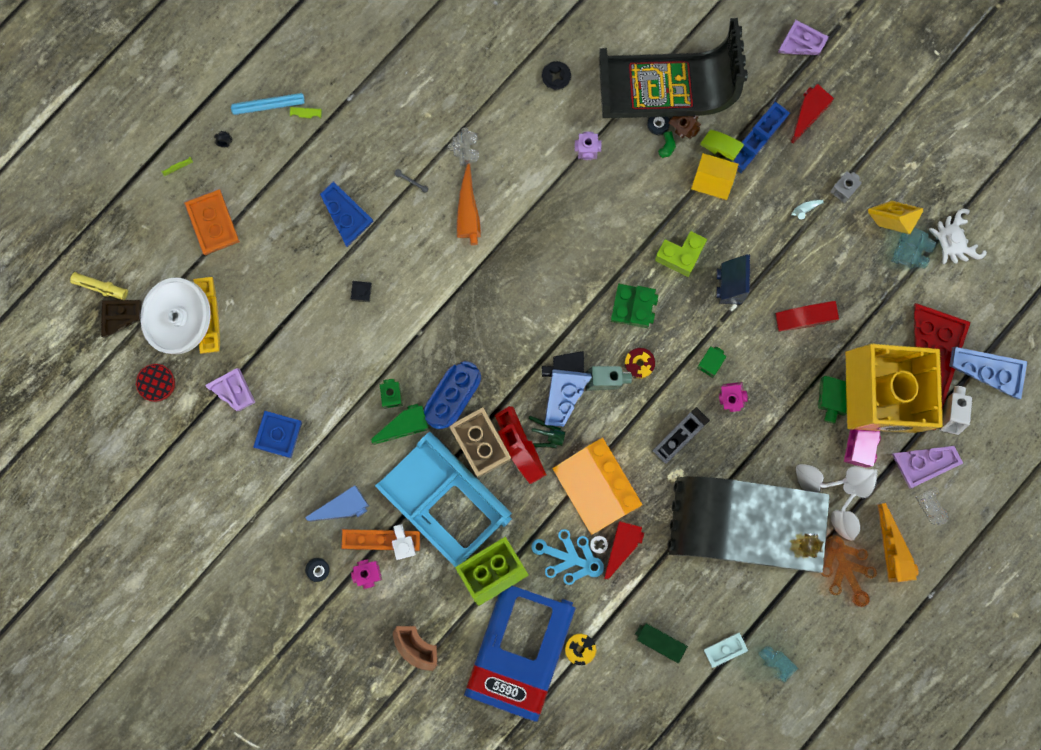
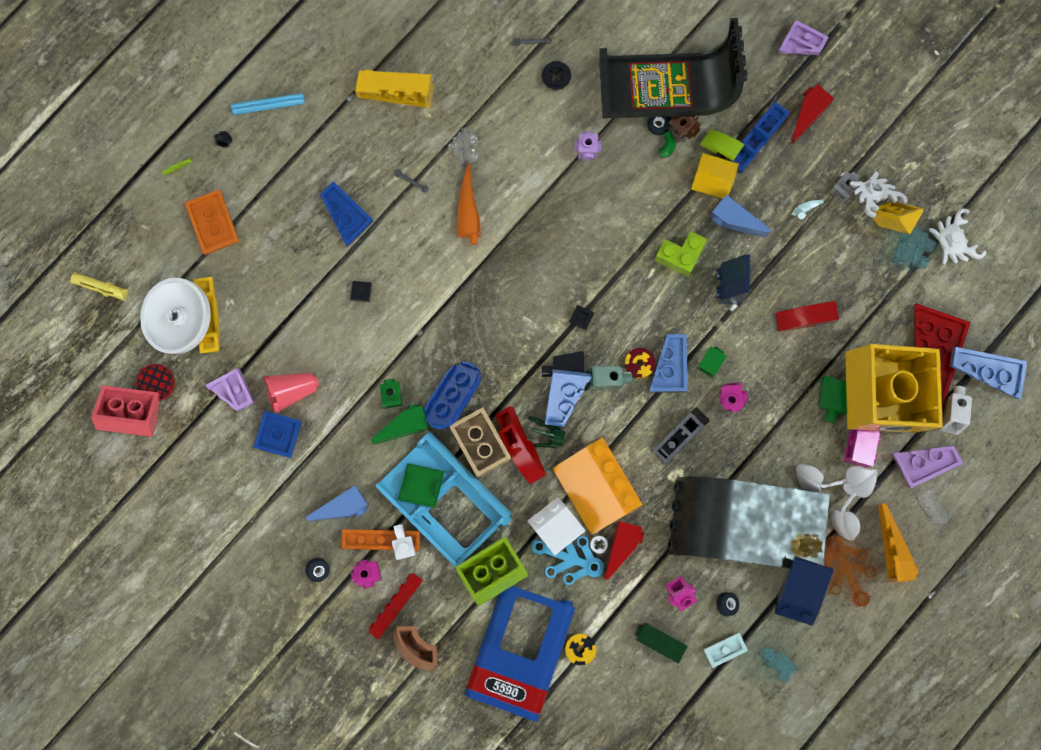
dark brown wing [101,300,142,338] -> none
lime piece [290,107,322,118] -> none
green plate [611,283,659,329] -> none
none -> coral slope [91,385,159,437]
none -> coral cone [263,373,319,413]
none -> yellow wedge [355,69,434,108]
none -> red piece [368,573,424,640]
none -> green piece [397,463,445,508]
none -> dark grey hinge [513,37,552,46]
none -> white slope [528,497,585,555]
none -> black plate [569,305,594,331]
none -> medium blue wing [649,334,688,393]
none -> dark pink brick [665,576,697,612]
none -> medium blue slope [710,195,771,237]
none -> black wheel [716,592,739,616]
none -> dark blue slope [775,556,834,626]
none -> white animal [850,172,908,218]

